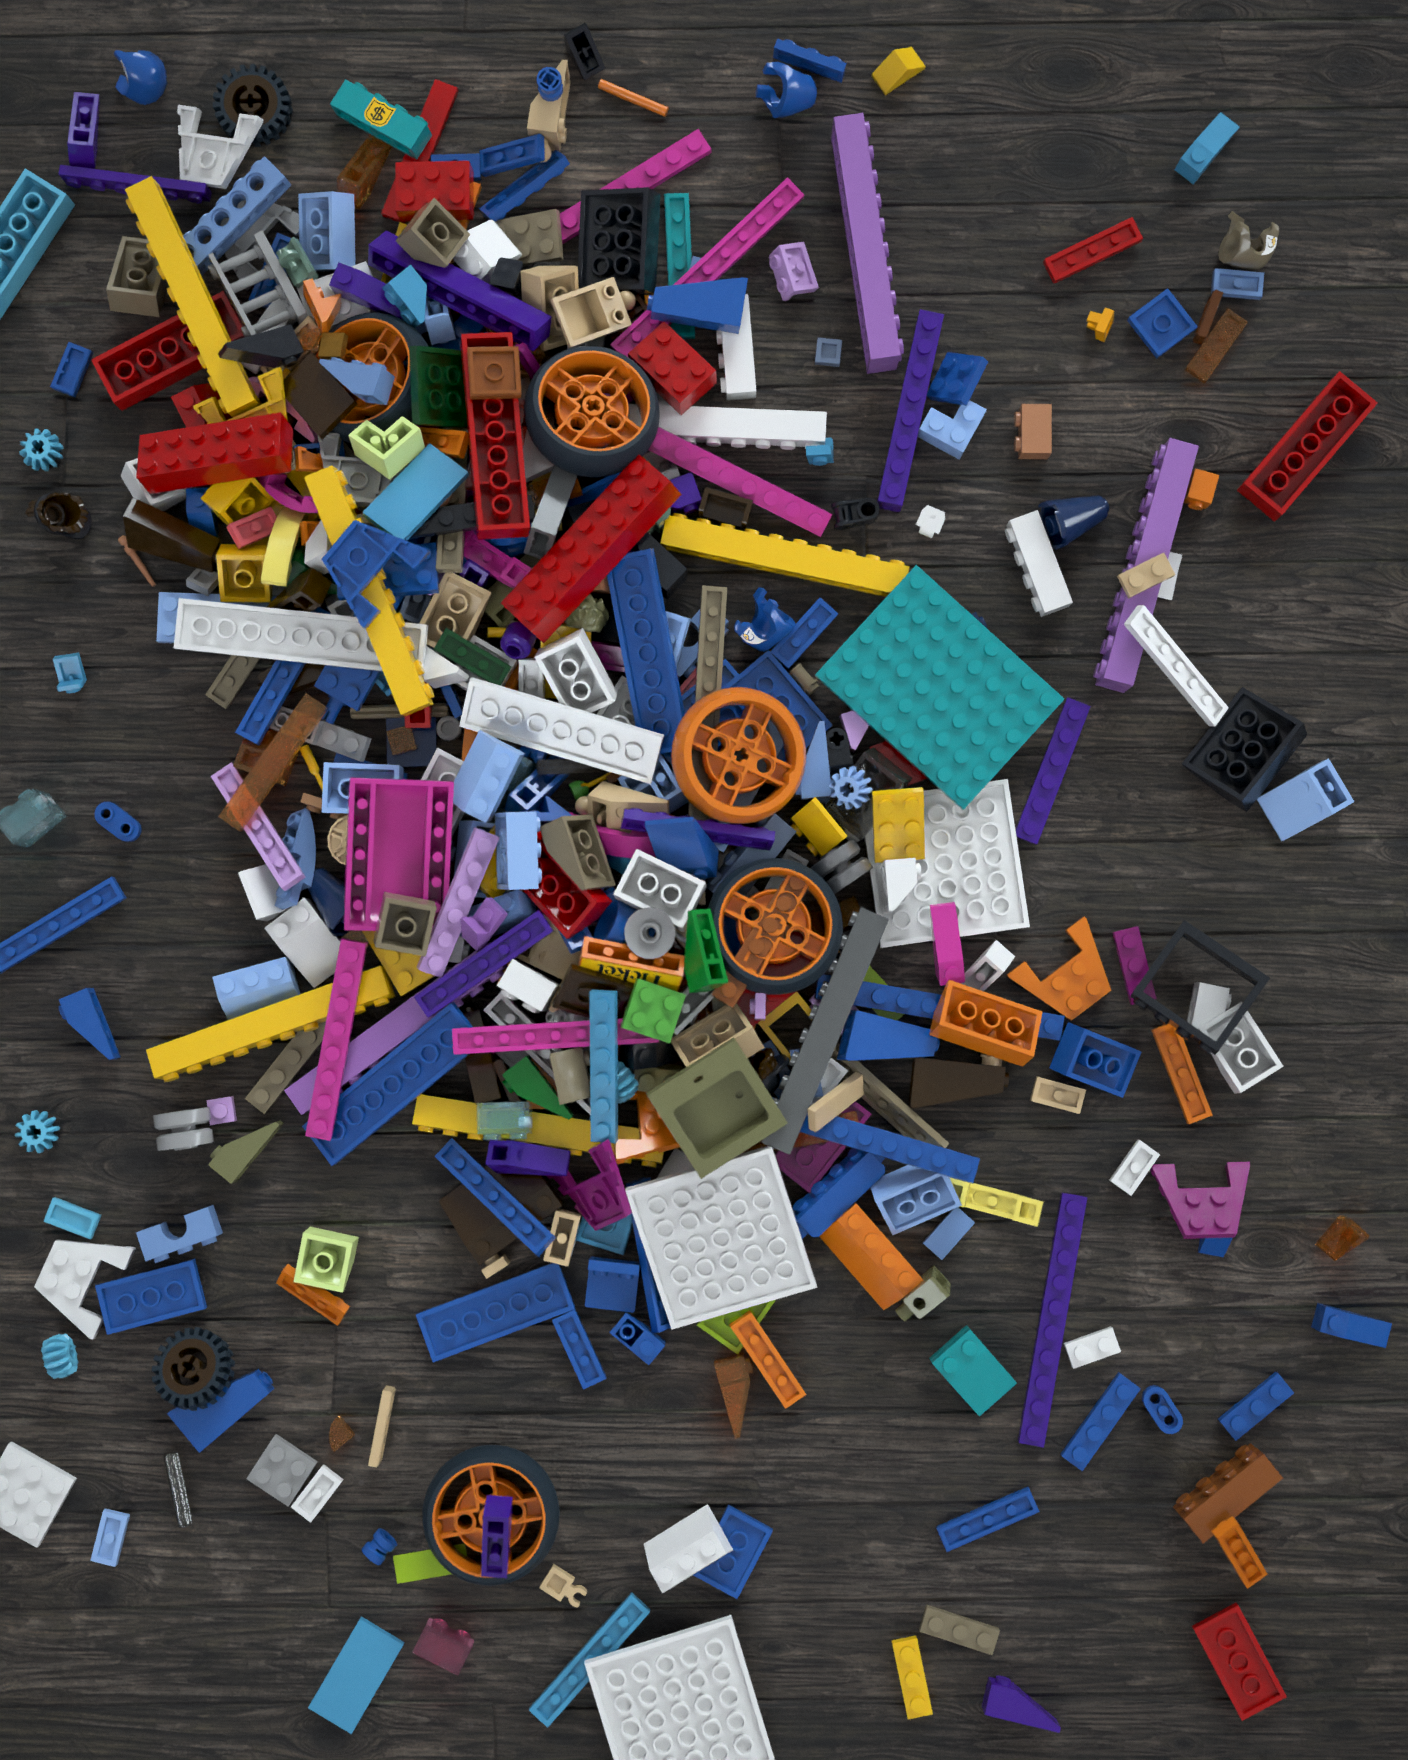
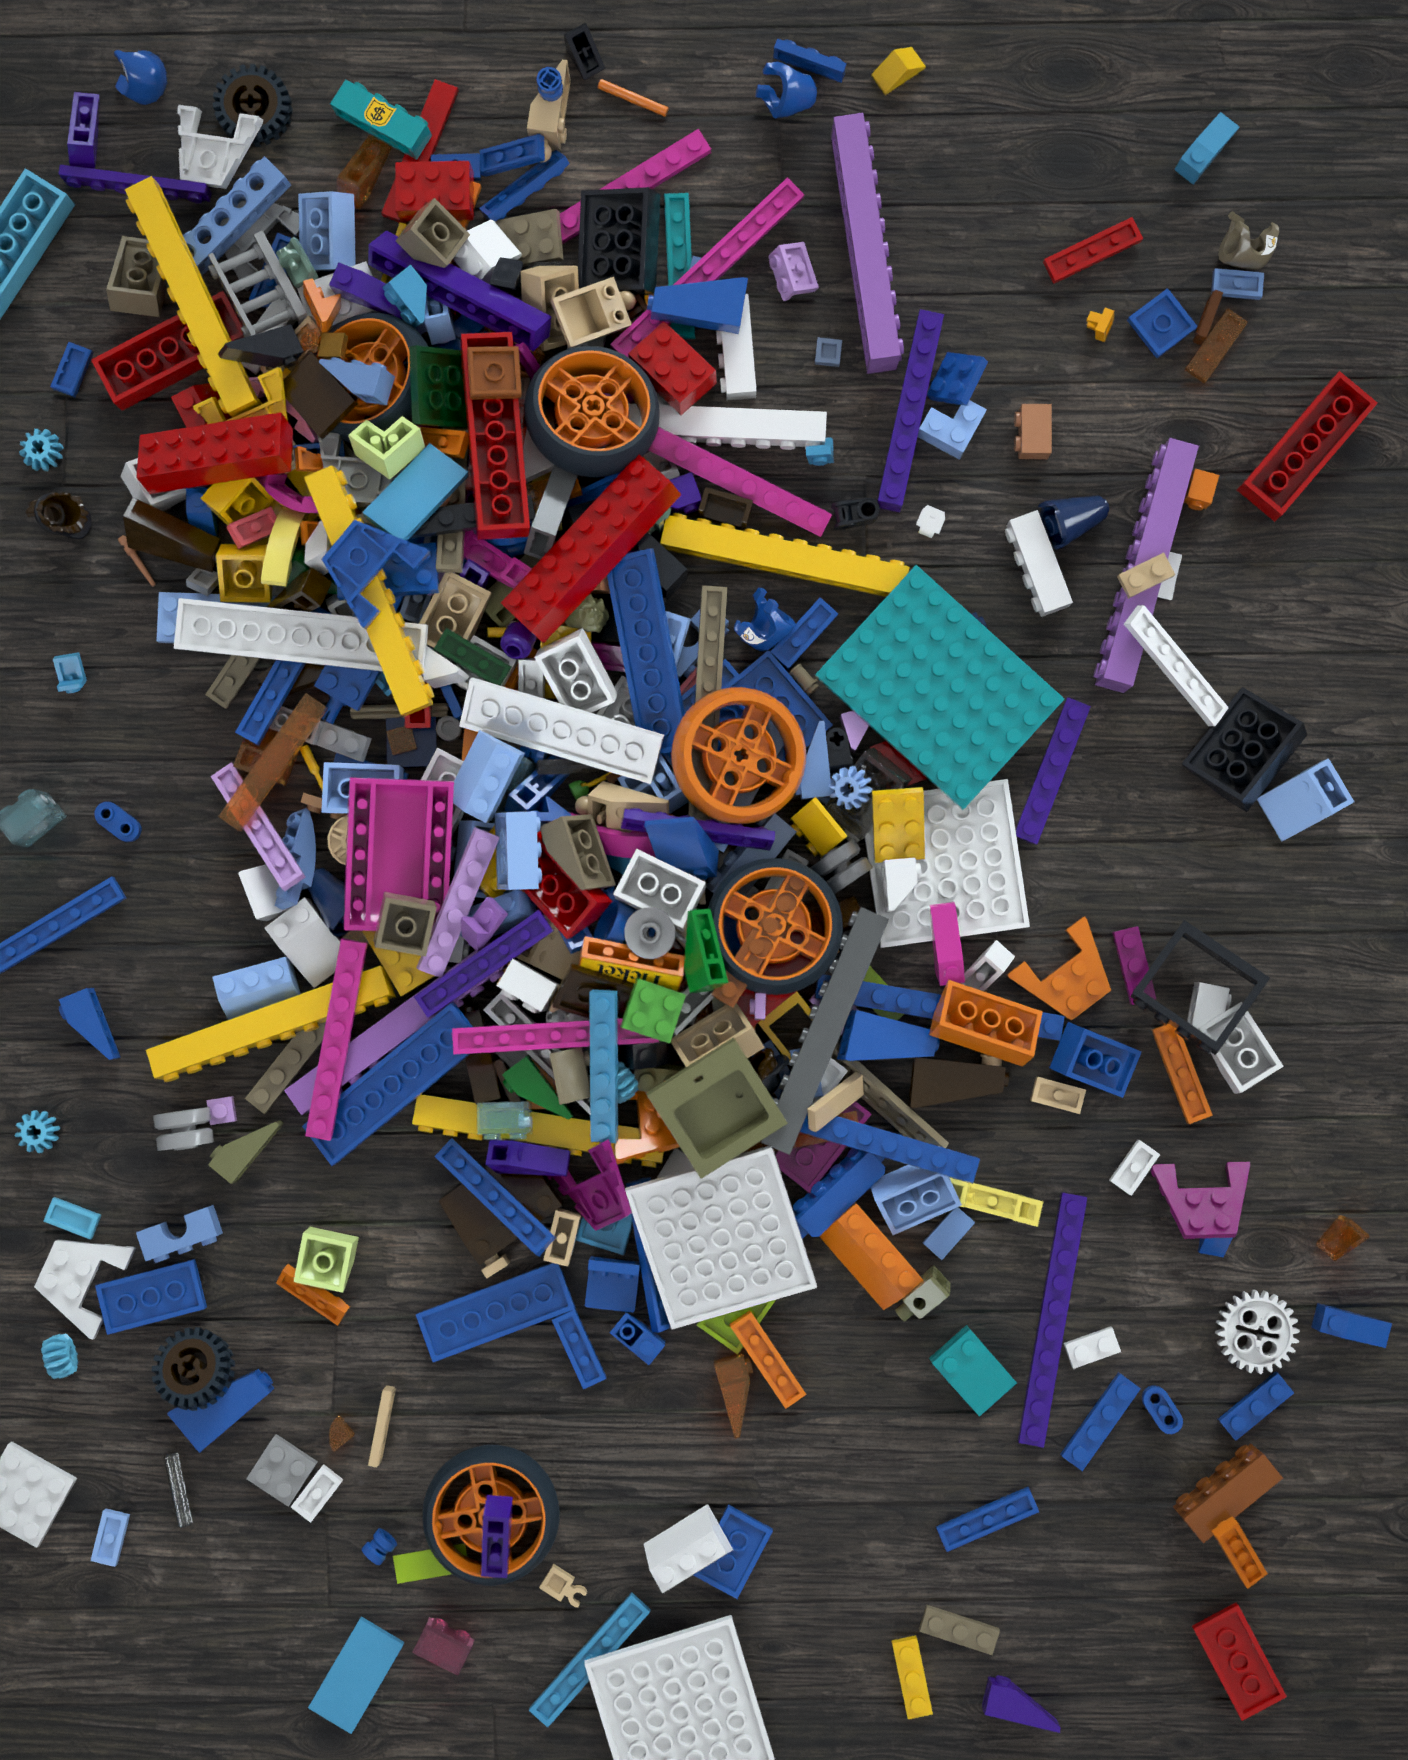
none -> white gear [1215,1290,1300,1374]

